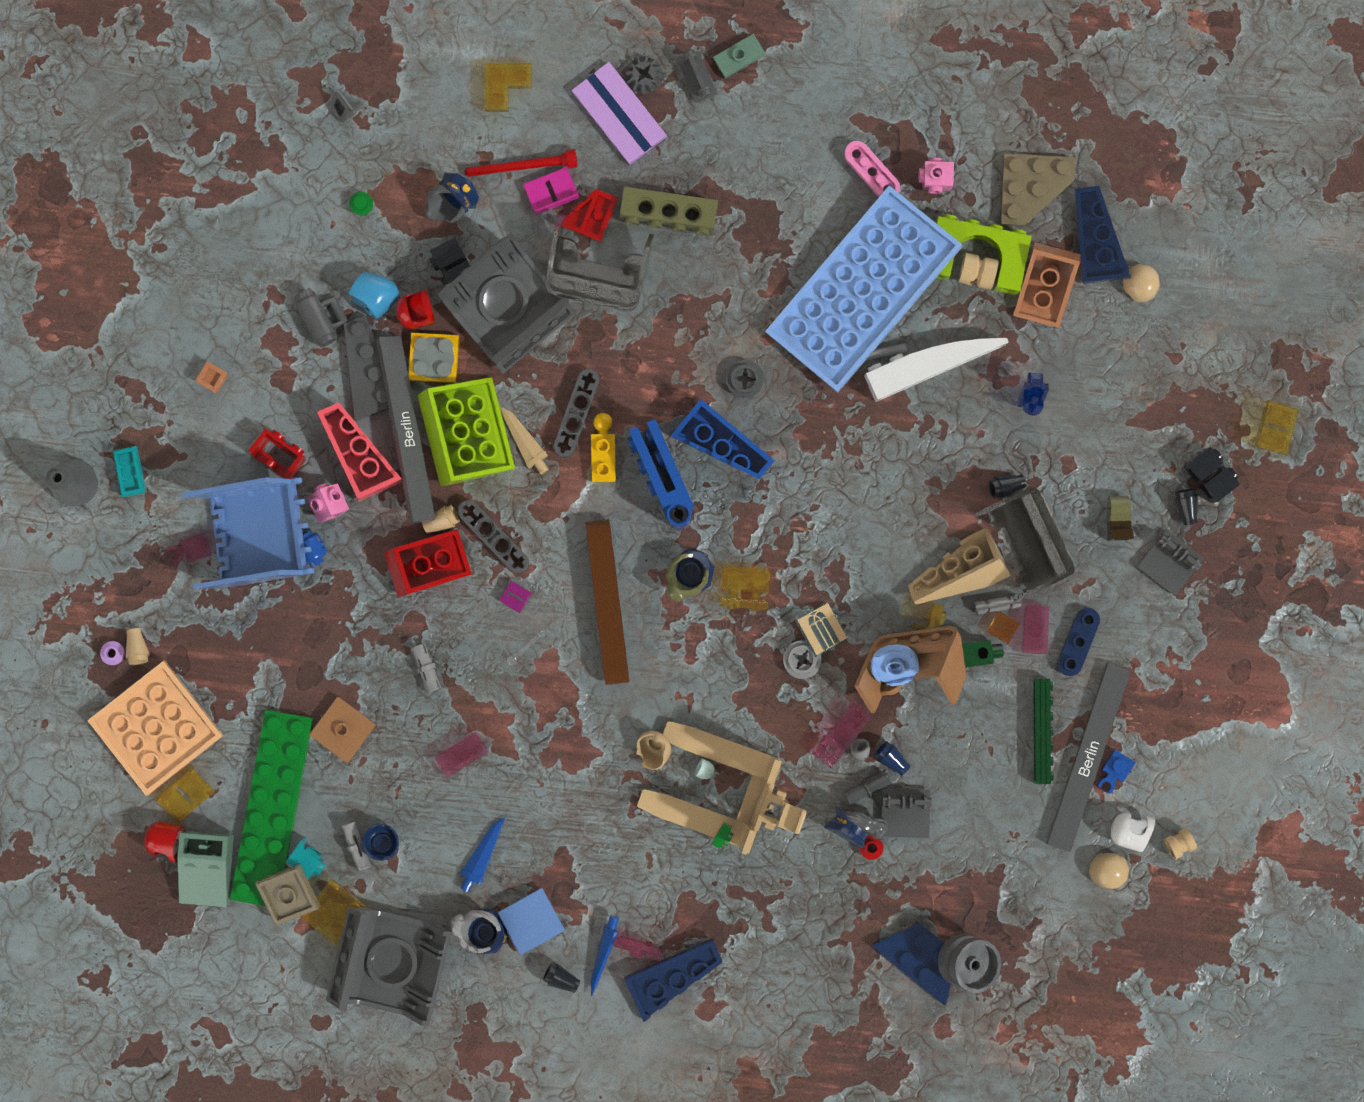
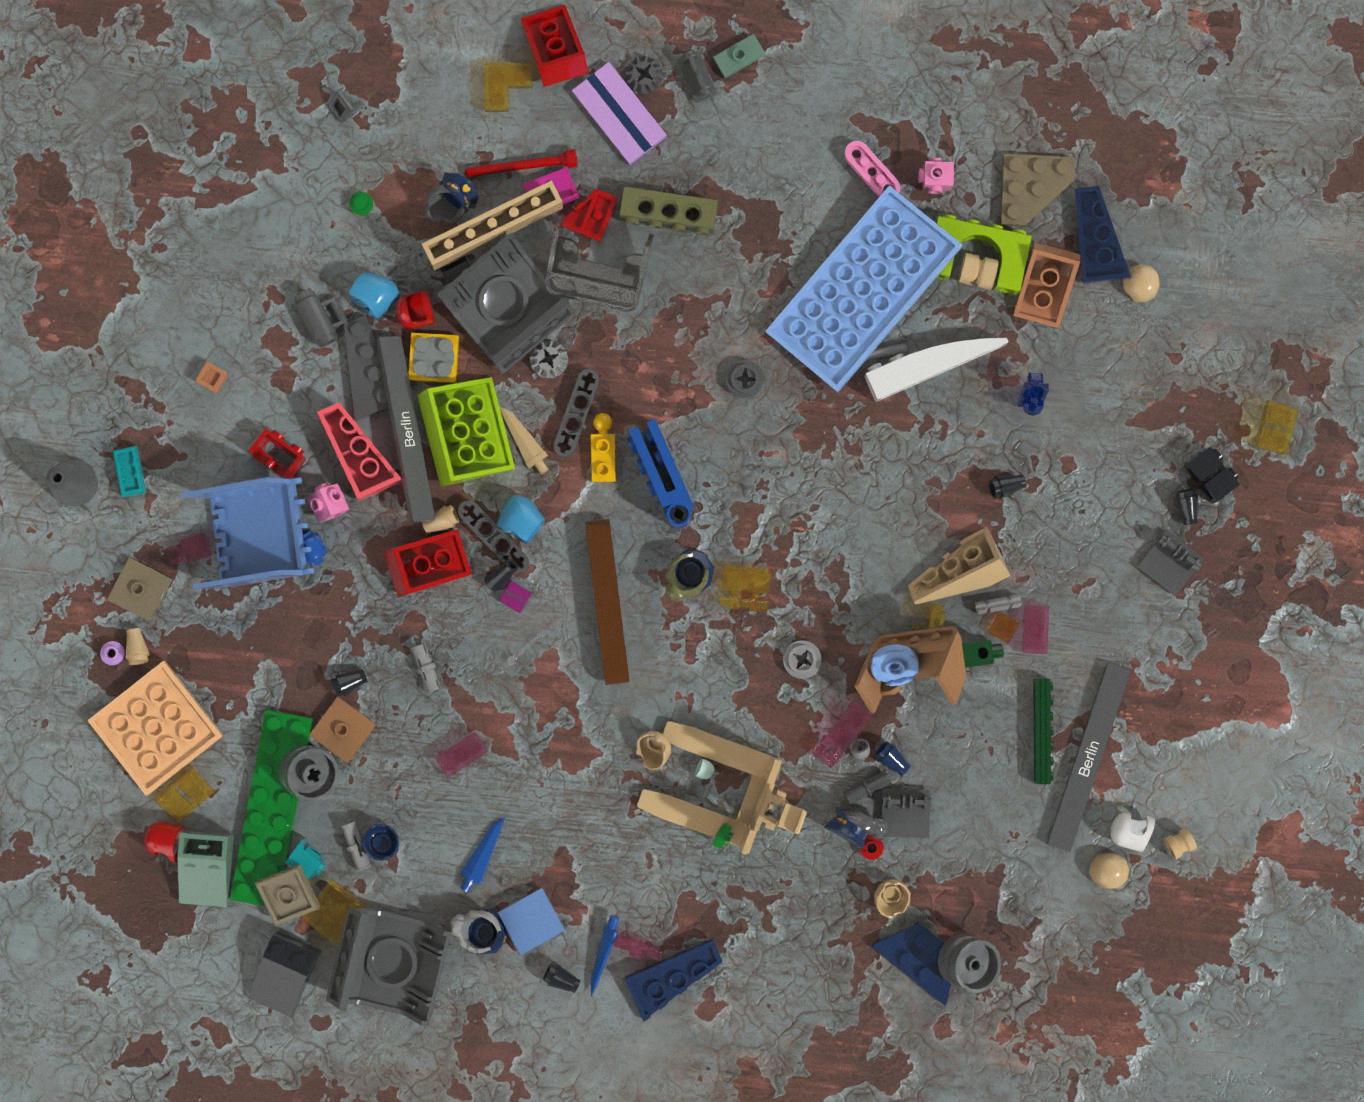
blue wedge [671,399,776,479] -> none
piece [795,602,848,657] -> none
clear smoke windscreen [974,487,1075,601] -> none
dark blue plate [1057,608,1100,676] -> none
blue plate [1097,749,1136,794] -> none
leg [1107,496,1134,541] -> none
none -> dark tan plate [107,557,173,621]
none -> black slope [248,931,322,1018]
none -> dark grey wheel [278,745,339,801]
none -> black cone [330,669,368,697]
none -> tan brick [422,180,563,271]
none -> black cone [484,559,518,591]
none -> dark azure piece [496,495,545,544]
none -> red slope [520,5,589,87]
none -> light grey gear [530,340,568,378]
none -> tan hair [874,879,910,919]

